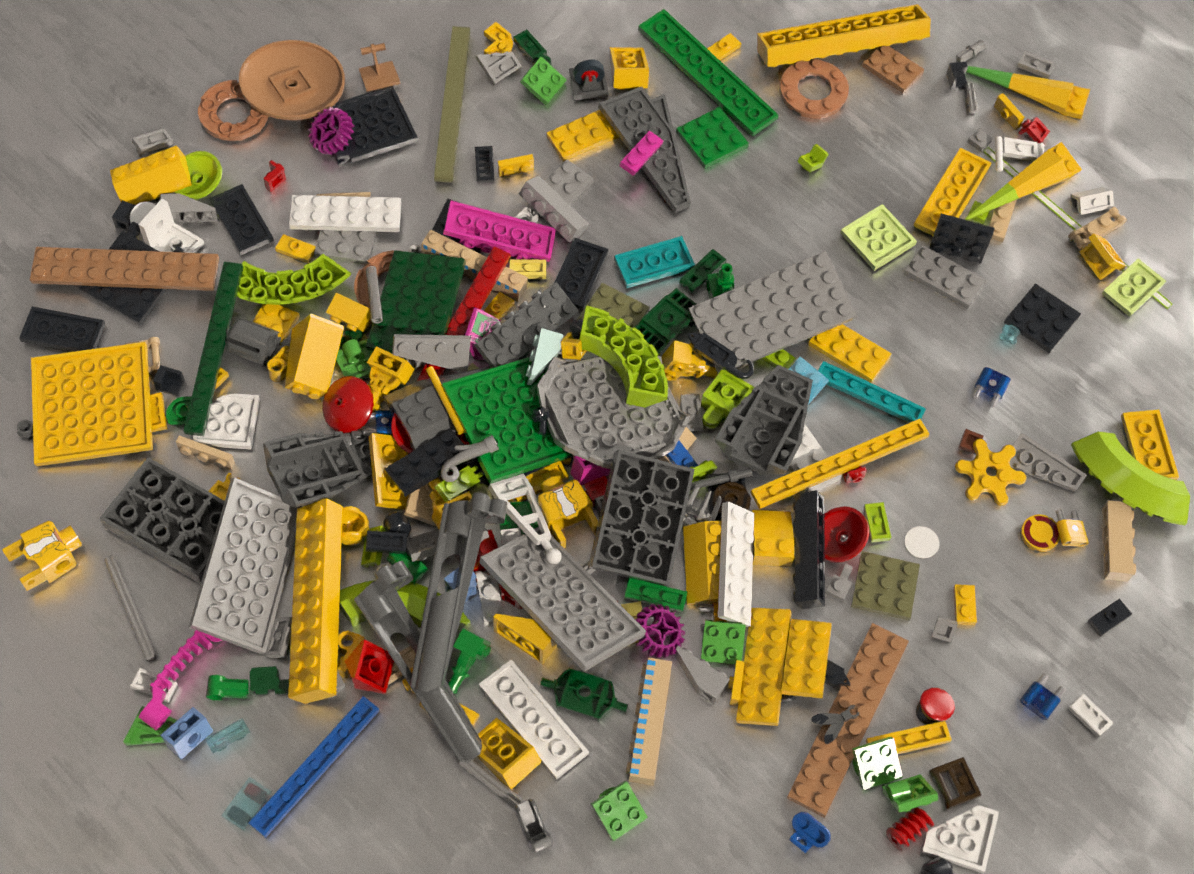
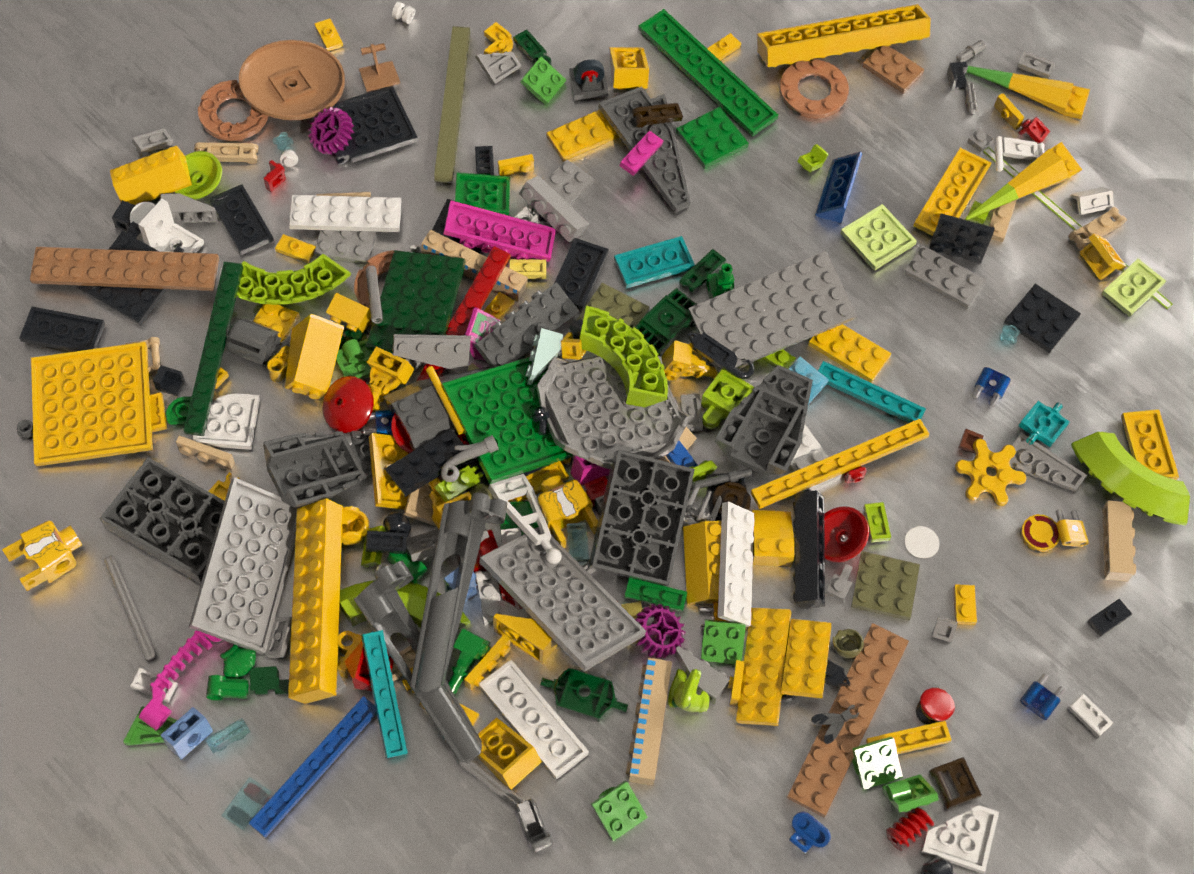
none -> tan plate [194,142,259,164]
none -> green animal [219,644,256,678]
none -> clear light blue plate [272,132,294,151]
none -> white plate [280,150,298,167]
none -> yellow plate [314,18,343,51]
none -> teal plate [361,630,408,758]
none -> white wheel [392,2,415,24]
none -> green plate [455,173,510,216]
none -> yellow plate [464,634,511,690]
none -> clear light blue plate [567,523,589,563]
none -> dark brown plate [632,103,683,128]
none -> lime hair [668,669,709,713]
none -> blue slope [815,151,863,224]
none -> olive hair [832,629,864,659]
none -> teal plate [1018,401,1070,447]

